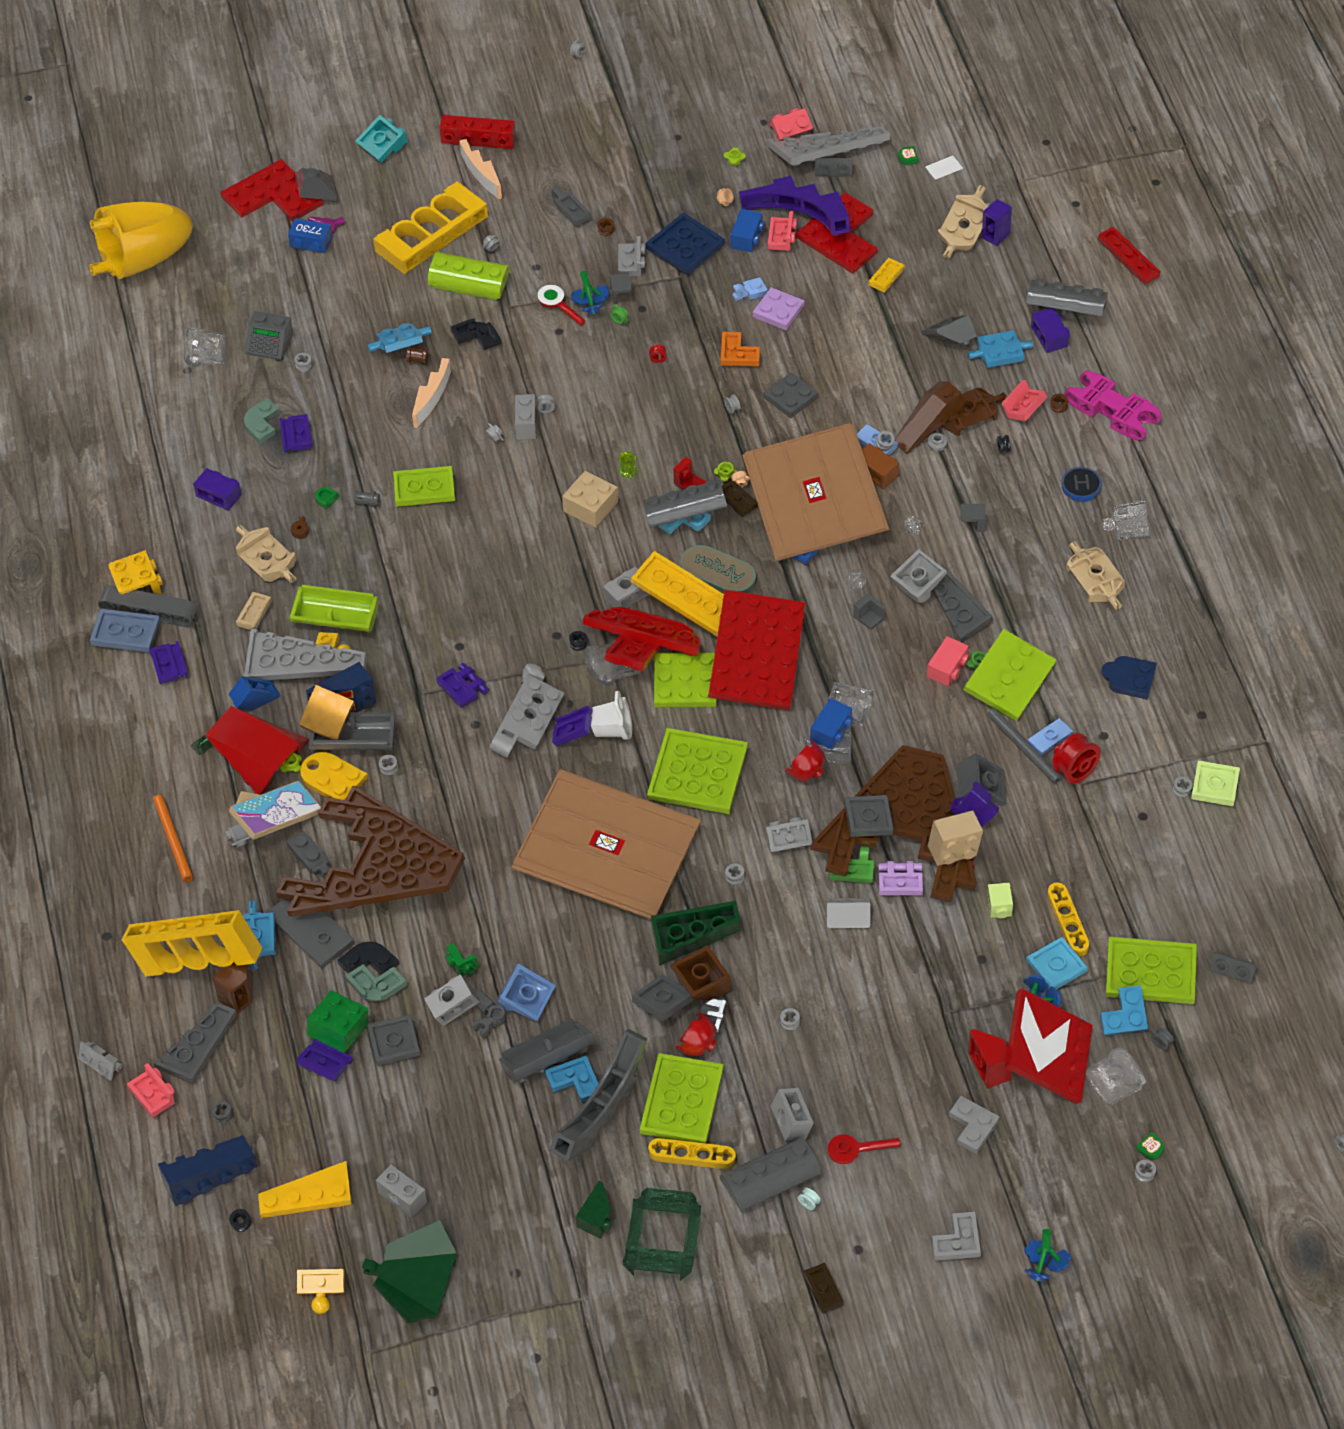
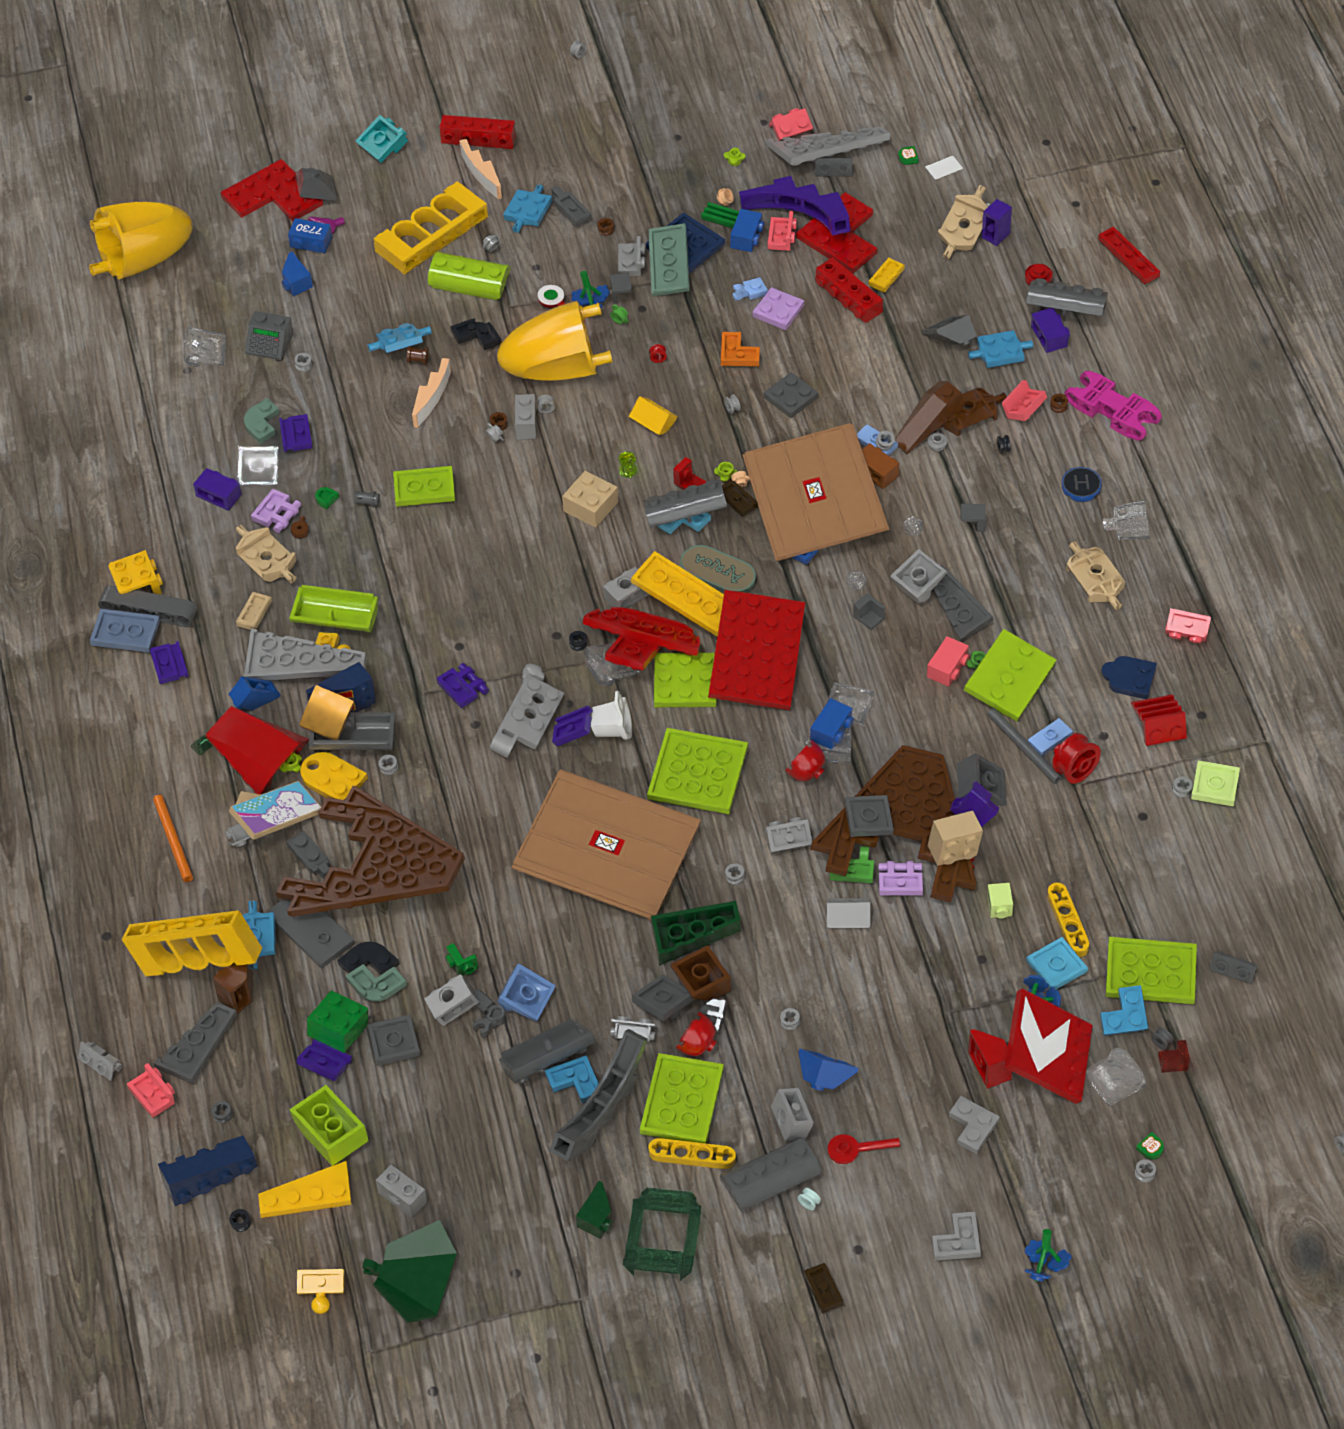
none -> clear slope [238,447,280,486]
none -> lavender plate [251,489,301,533]
none -> blue slope [281,252,313,296]
none -> lime brick [289,1085,369,1166]
none -> reddish brown bush [490,412,508,431]
none -> yellow windscreen [497,301,613,380]
none -> dark azure plate [503,184,552,233]
none -> light grey hinge [610,1016,657,1042]
none -> yellow brick [629,396,678,435]
none -> sand green tile [649,223,690,297]
none -> green tile [701,202,740,228]
none -> blue slope [798,1048,859,1091]
none -> red brick [815,257,883,323]
none -> red plate [1025,264,1053,286]
none -> red plate [1131,694,1187,746]
none -> clear red panel [1158,1040,1190,1073]
none -> bracket [1165,609,1211,643]

